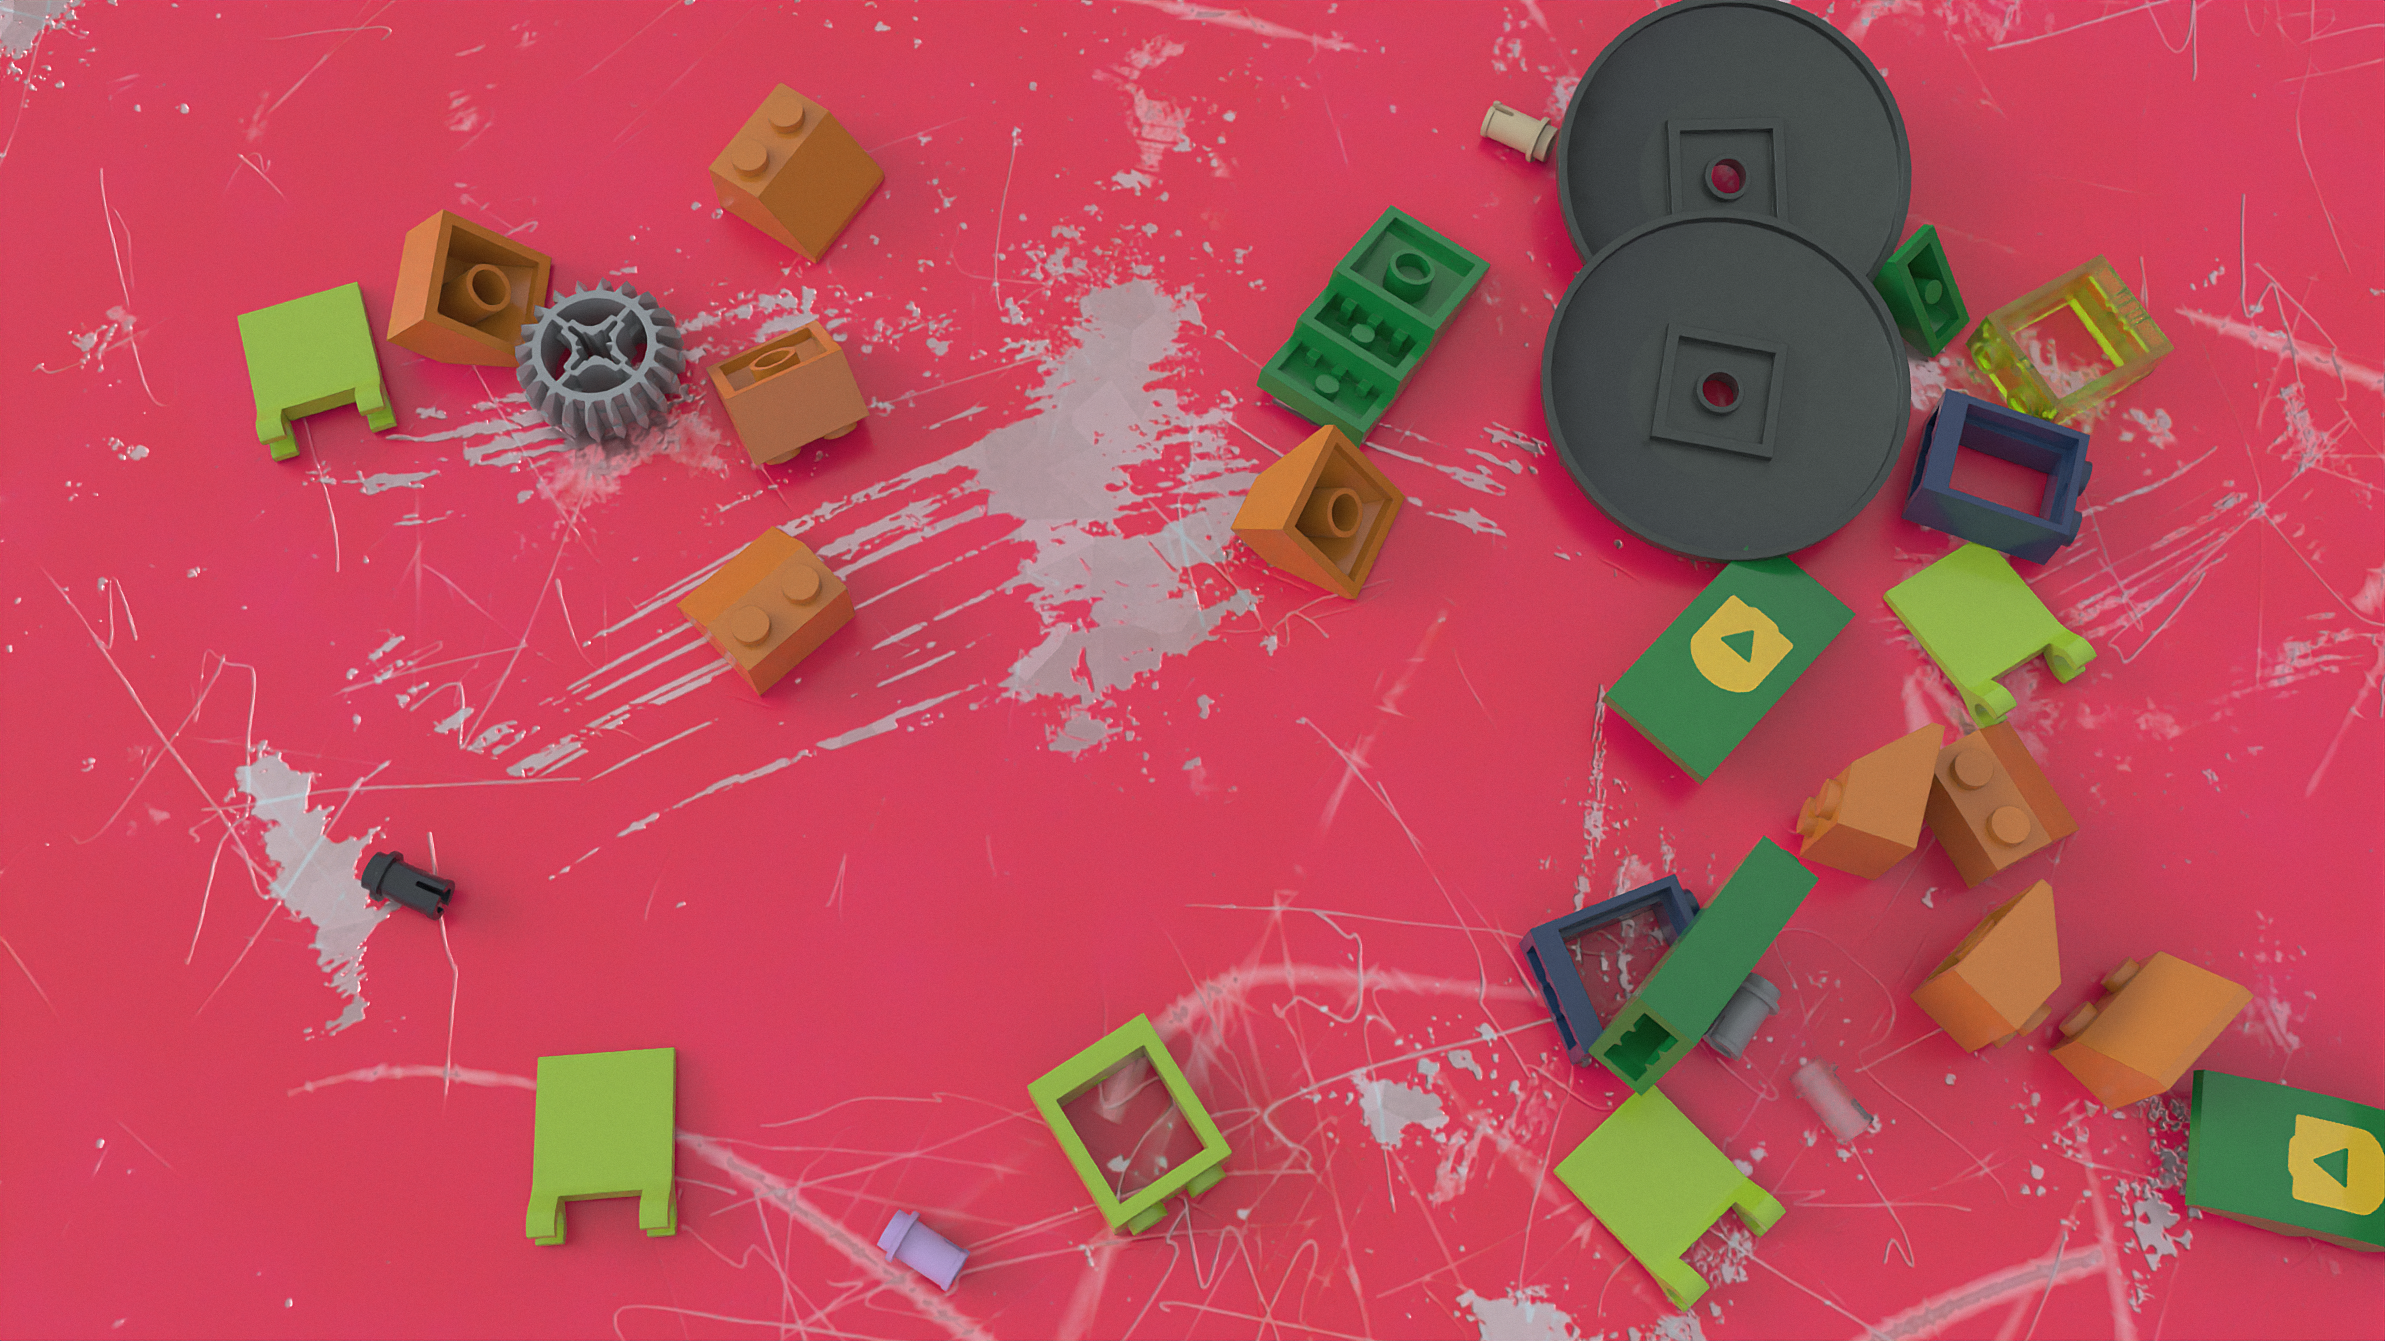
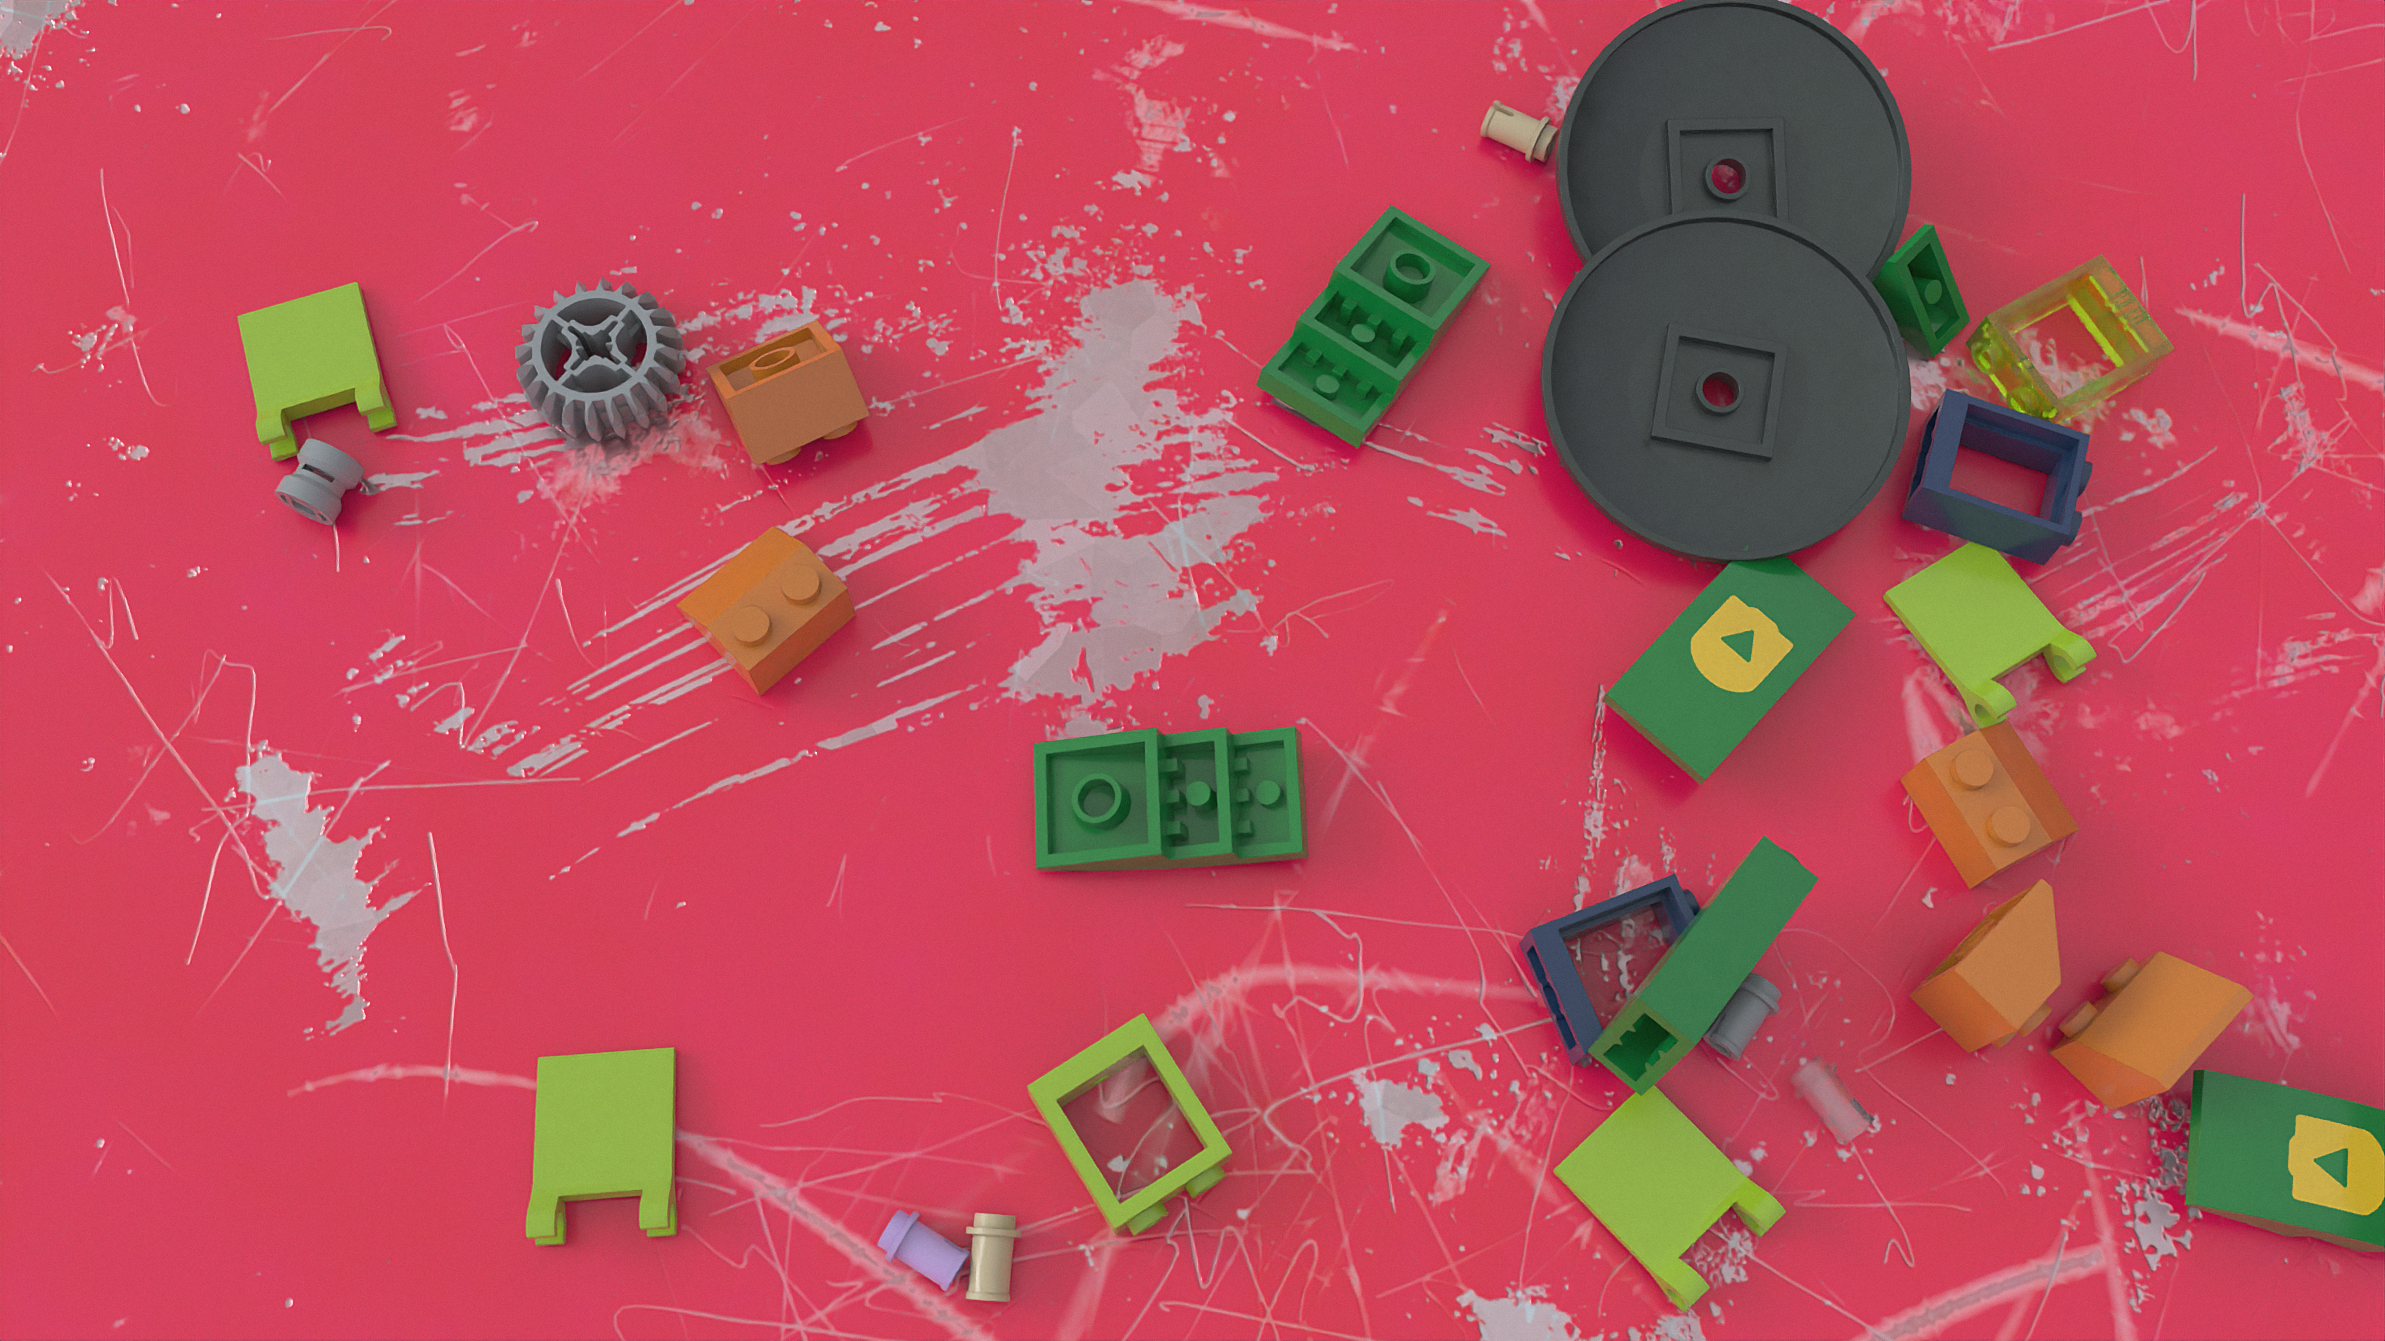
black pin [361,851,455,921] -> none
orange slope [386,209,552,368] -> none
orange slope [708,82,885,264] -> none
orange slope [1230,425,1406,599] -> none
orange slope [1796,722,1945,881] -> none
none -> light grey wheel [274,438,365,525]
none -> tan pin [966,1213,1021,1302]
none -> green slope [1033,726,1309,871]

